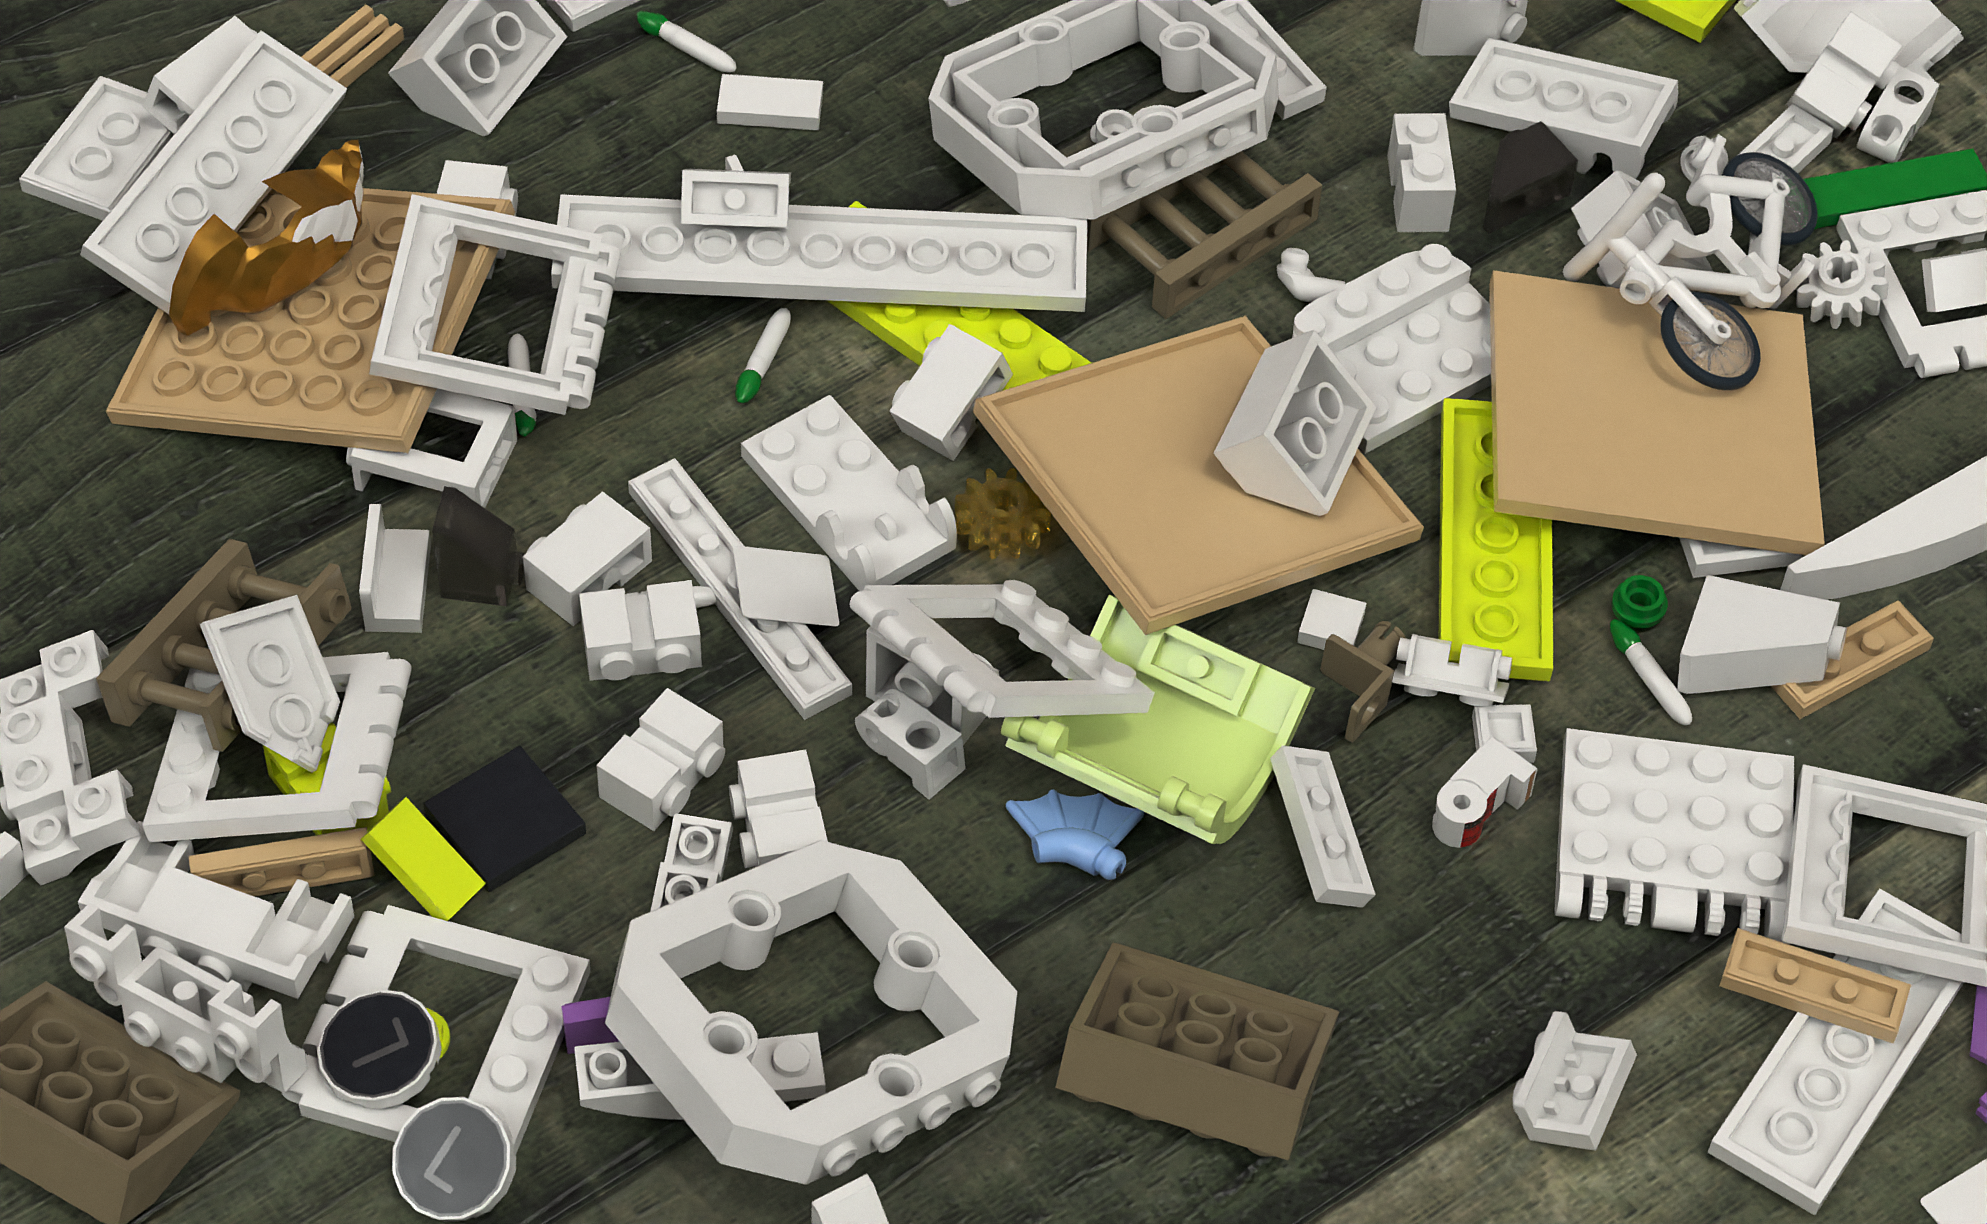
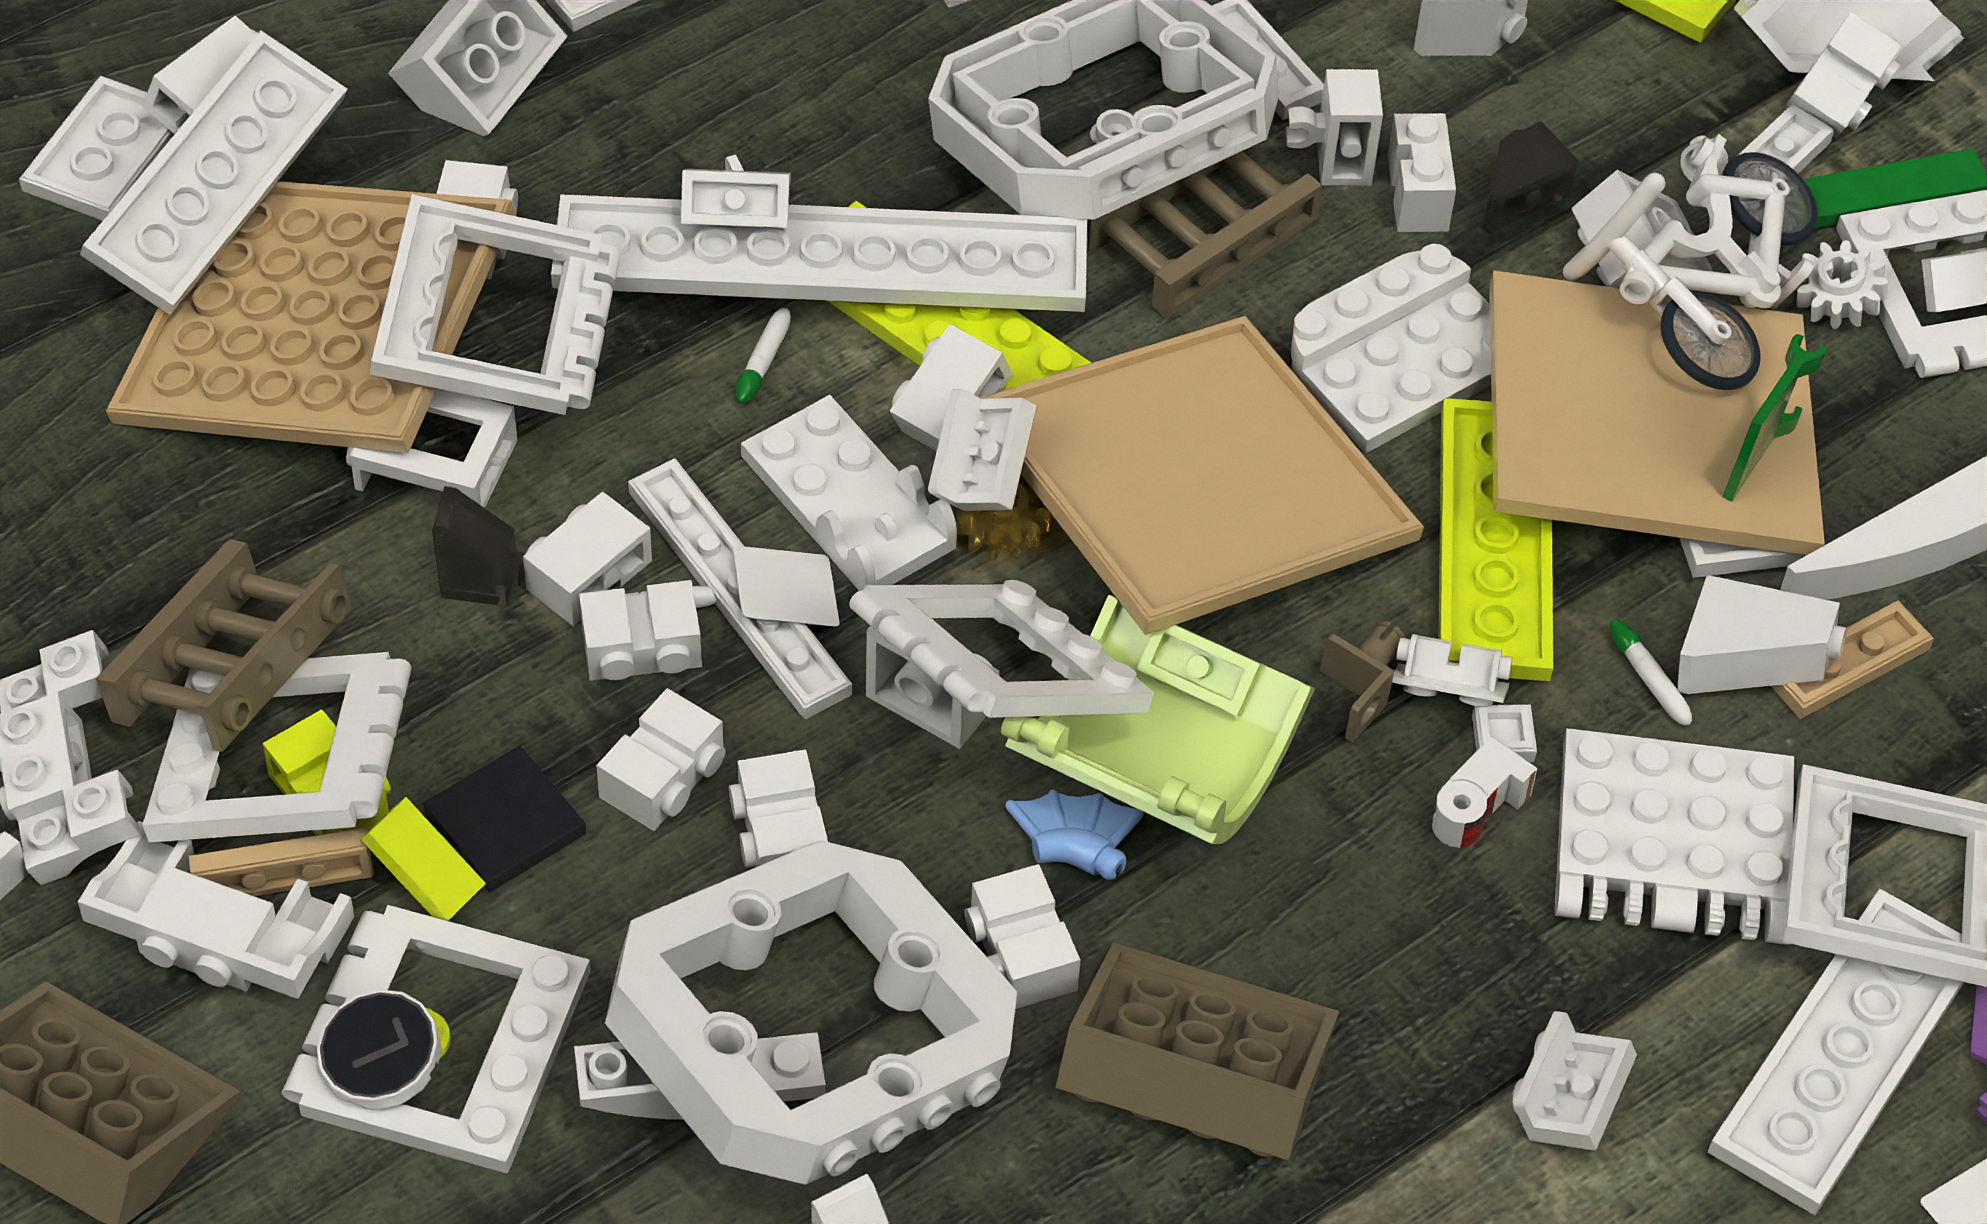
white bracket [64,903,308,1093] -> none
pearl gold animal [169,140,364,336] -> none
white tile [200,595,340,773] -> none
tan tile [301,5,404,88] -> none
white panel [359,504,431,633] -> none
tile [392,1097,516,1222] -> none
white piece [508,333,536,437] -> none
medium lavender tile [561,997,620,1054] -> none
white piece [637,11,737,73] -> none
white slope [650,813,733,912] -> none
white tile [717,74,823,130] -> none
white leg [855,689,966,800] -> none
white slope [1213,329,1377,516] -> none
white plate [1270,745,1376,908] -> none
white arm [1277,248,1345,302] -> none
white tile [1297,589,1367,650] -> none
white hinge [1449,38,1678,179] -> none
green plate [1611,575,1668,628] -> none
tan tile [1719,928,1911,1043] -> none
white leg [1857,66,1940,163] -> none
none -> white bracket [928,389,1037,511]
none -> white brick [964,864,1080,1009]
none -> white brick [1285,69,1383,185]
none -> green flag [1722,334,1827,502]

